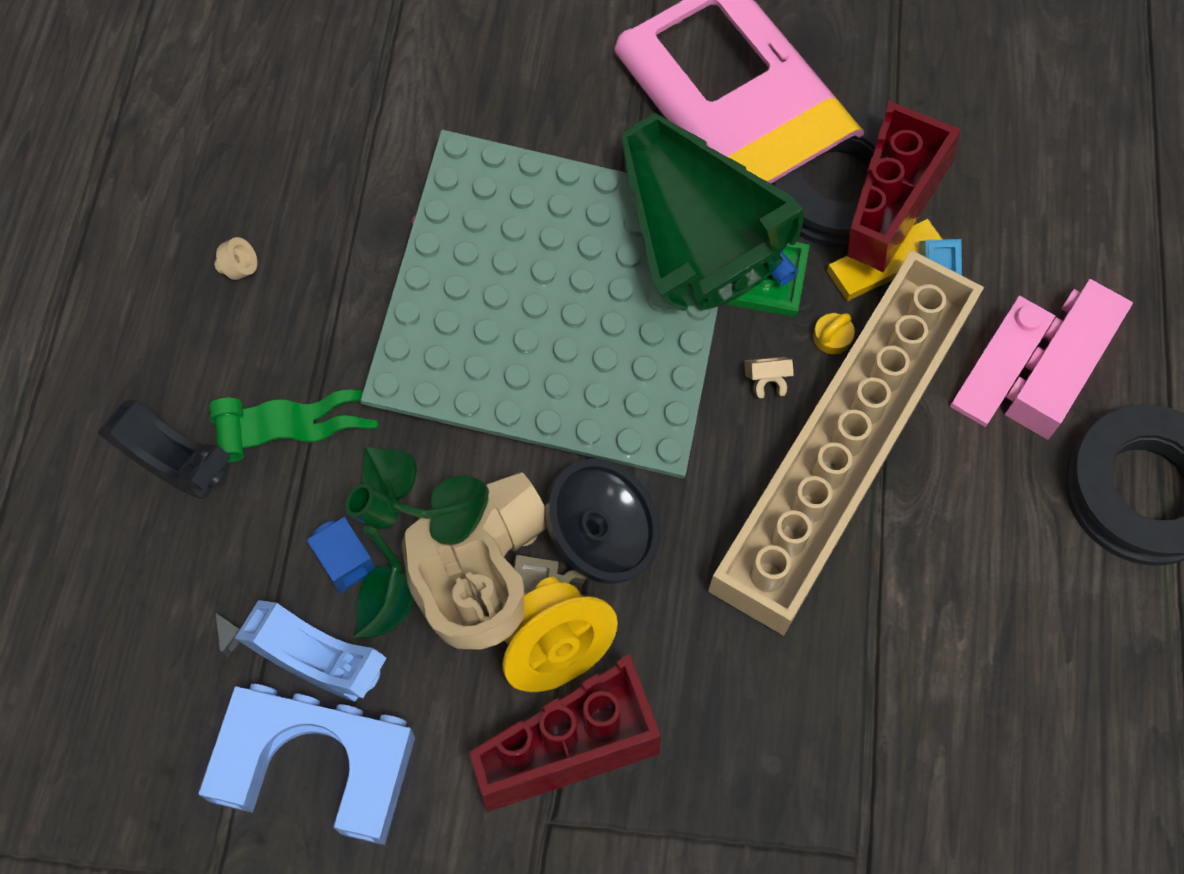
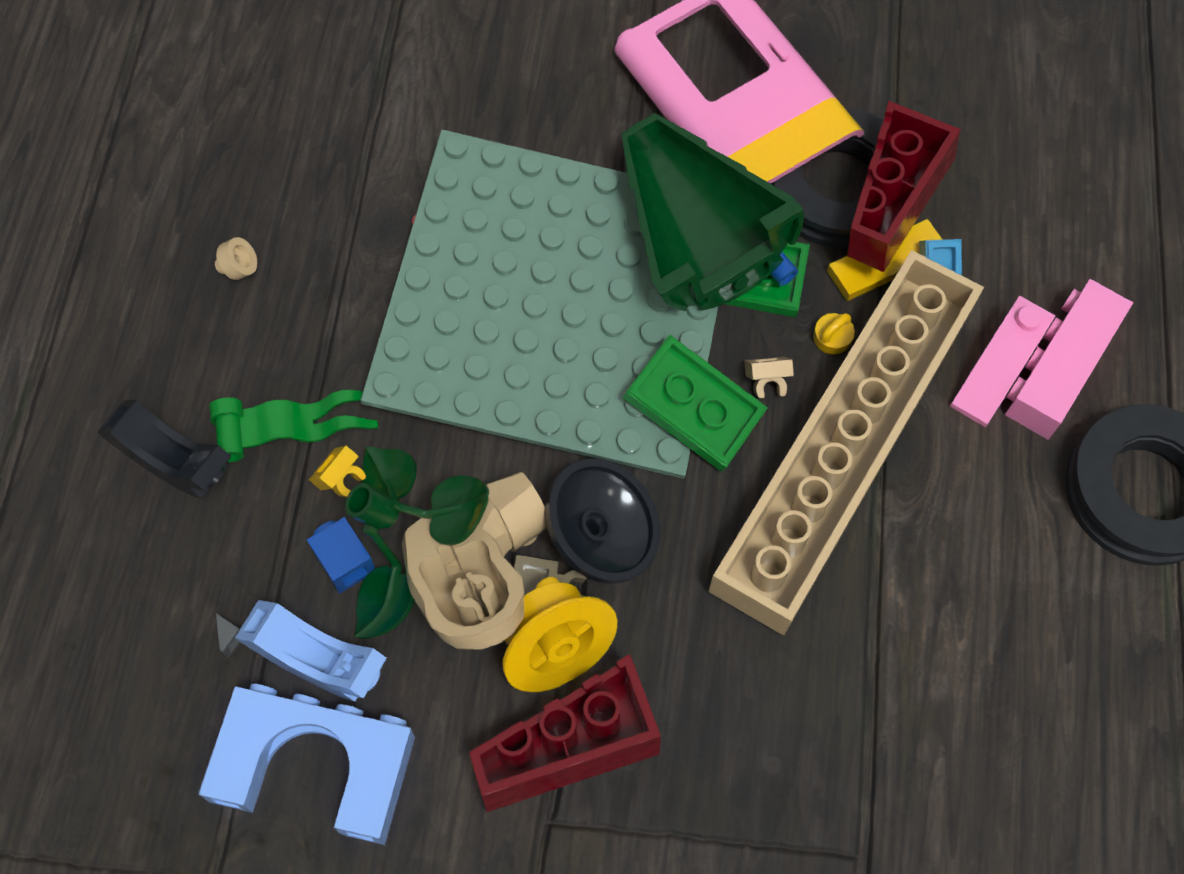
none -> yellow tile [309,445,366,498]
none -> green tile [622,335,768,472]

